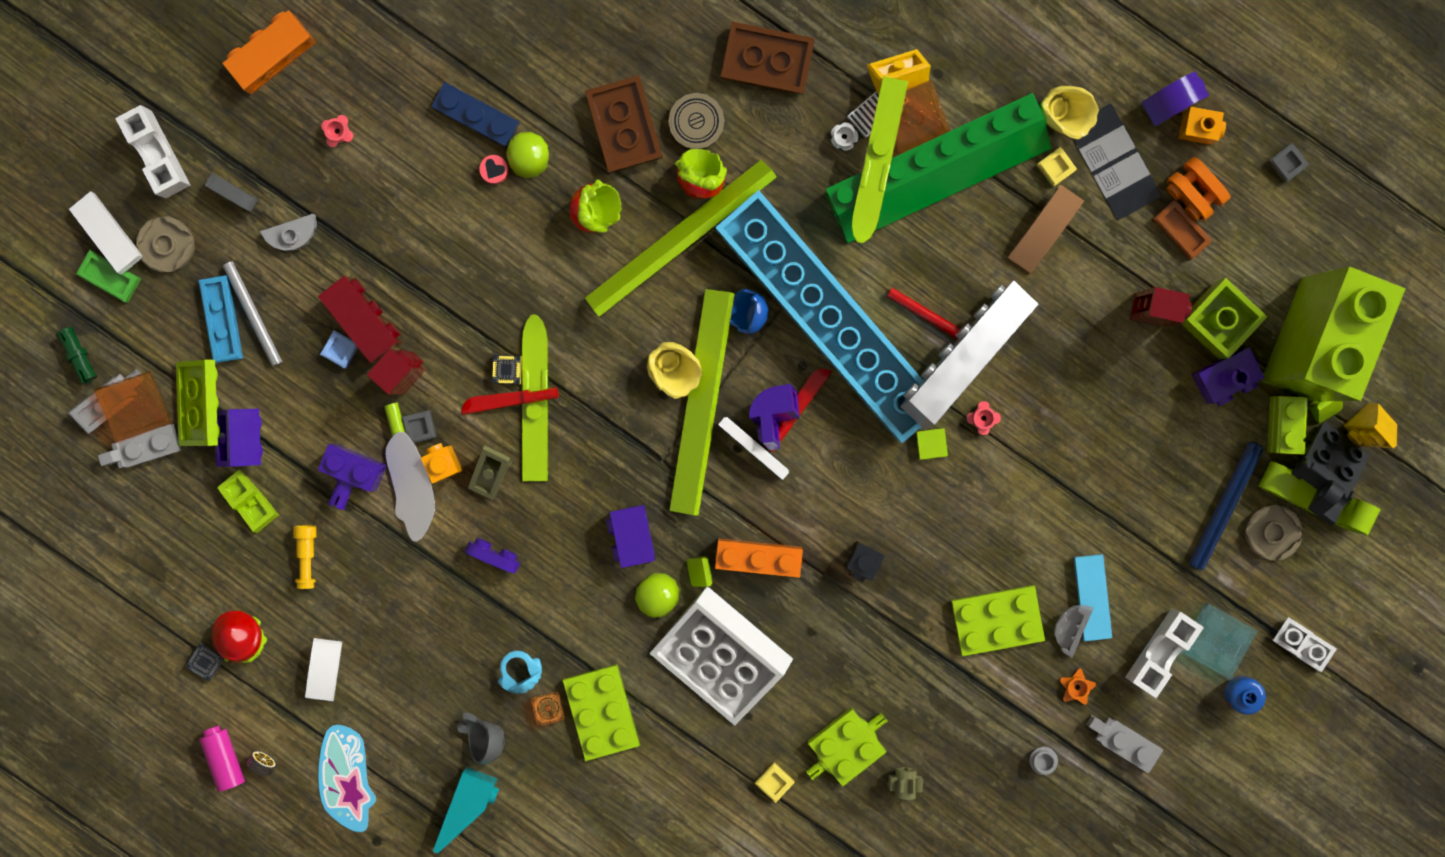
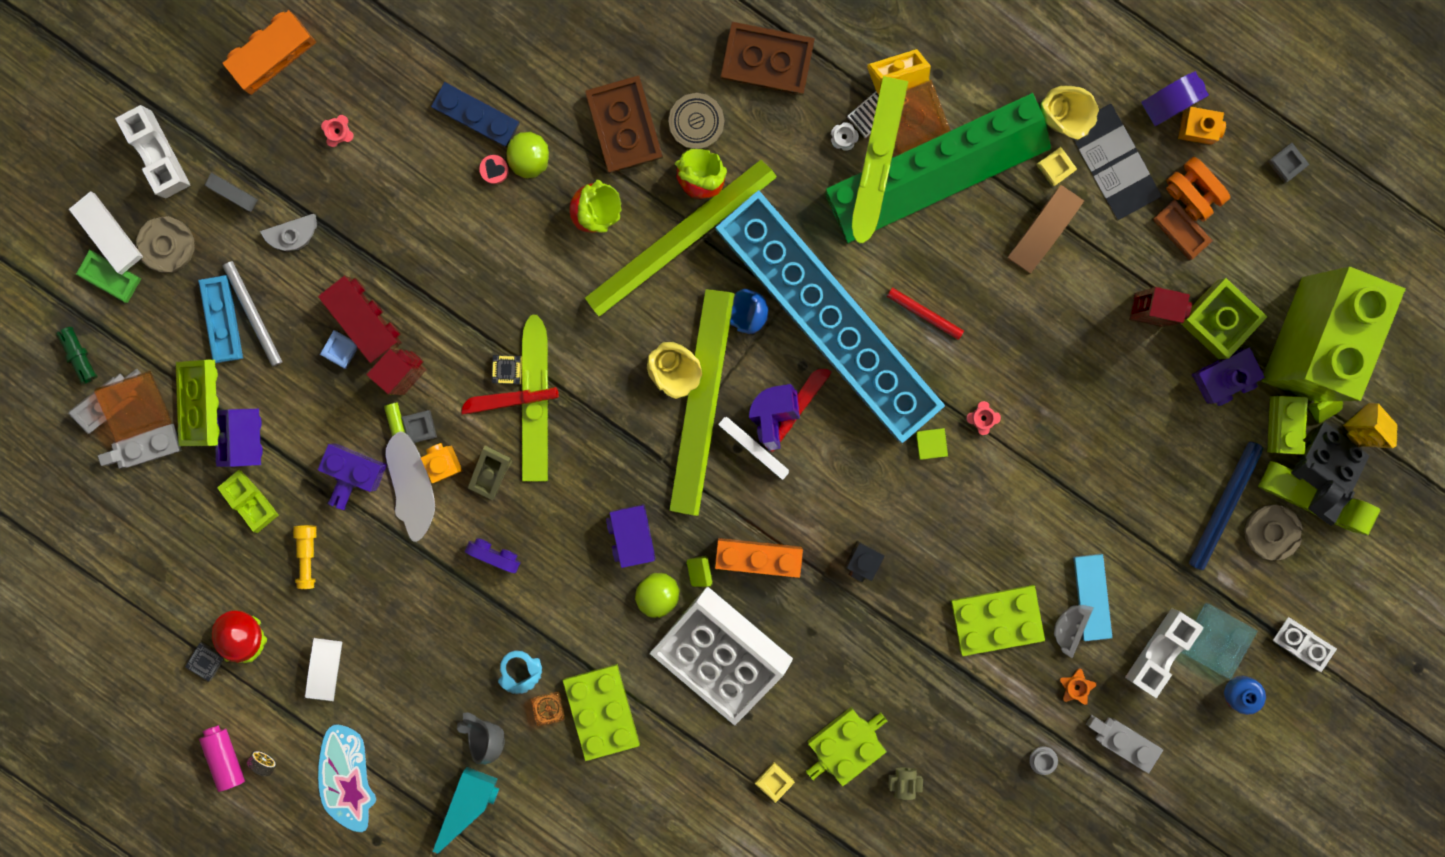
brick [900,281,1038,430] -> none

